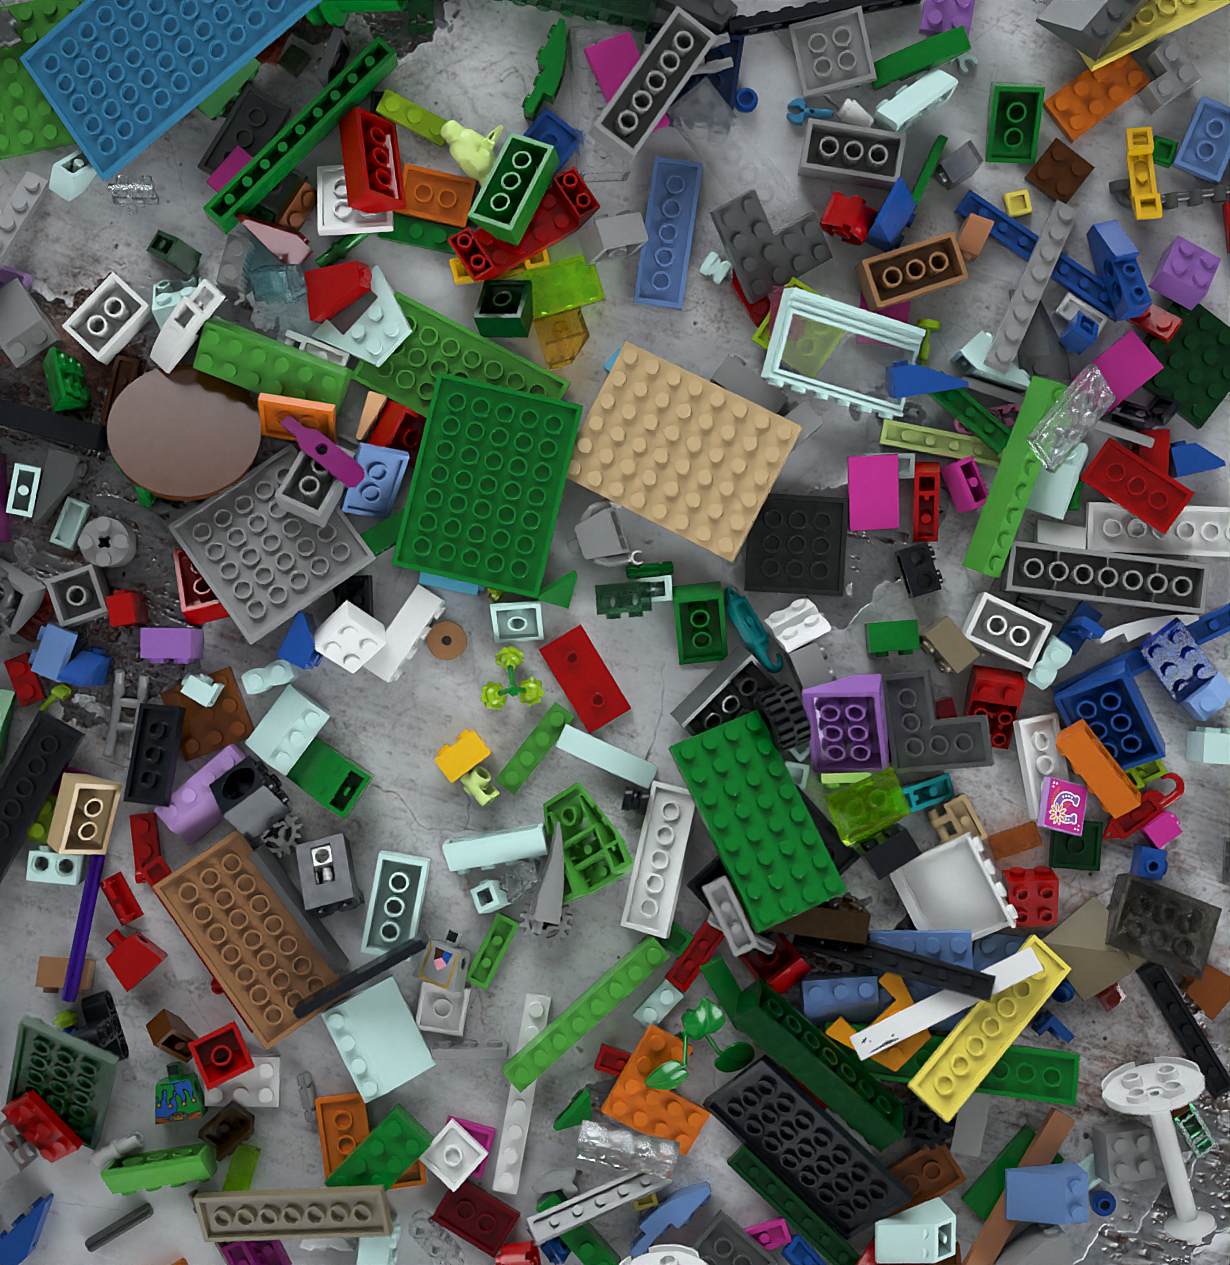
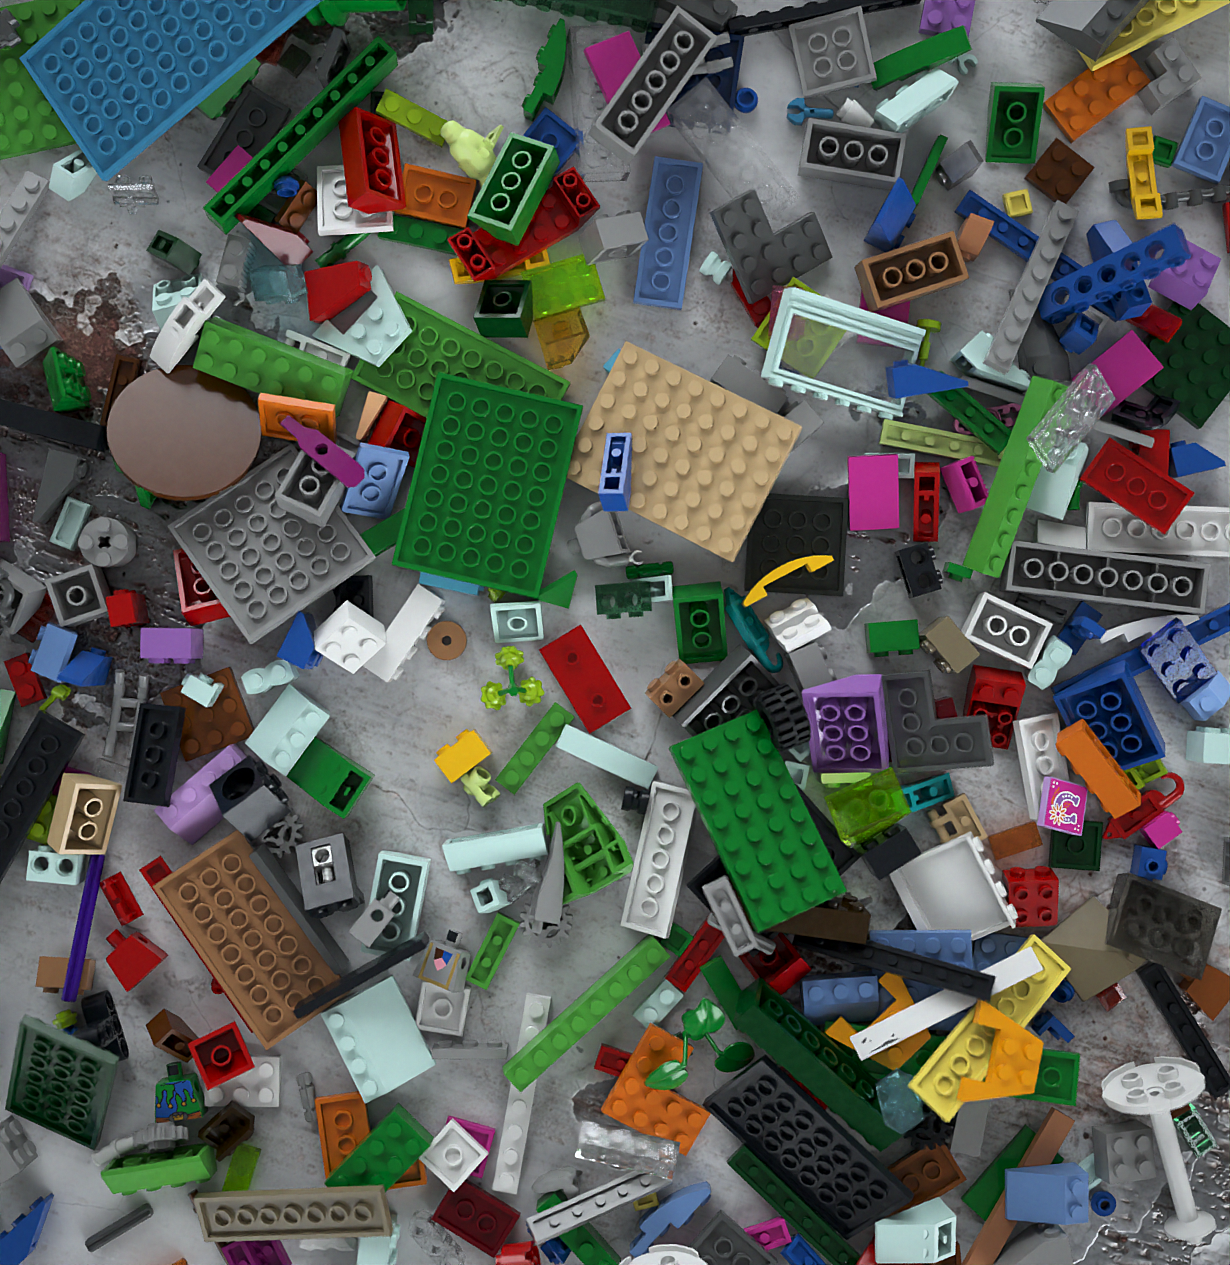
red plate [1,1089,84,1163] -> none
light aqua brick [6,463,41,517] -> none
white brick [62,272,154,365] -> none
red plate [129,812,161,884] -> none
green slope [553,1084,592,1131] -> none
red brick [819,191,878,246] -> none
none -> light grey gear [133,1122,189,1154]
none -> blue plate [274,176,299,197]
none -> light grey torso [349,889,401,948]
none -> blue slope [598,432,632,511]
none -> medium nougat brick [645,659,705,718]
none -> yellow slope [741,555,834,608]
none -> clear light blue brick [875,1068,925,1135]
none -> green plate [942,562,973,582]
none -> light orange wing [957,1000,1044,1102]
none -> blue brick [1038,223,1192,324]

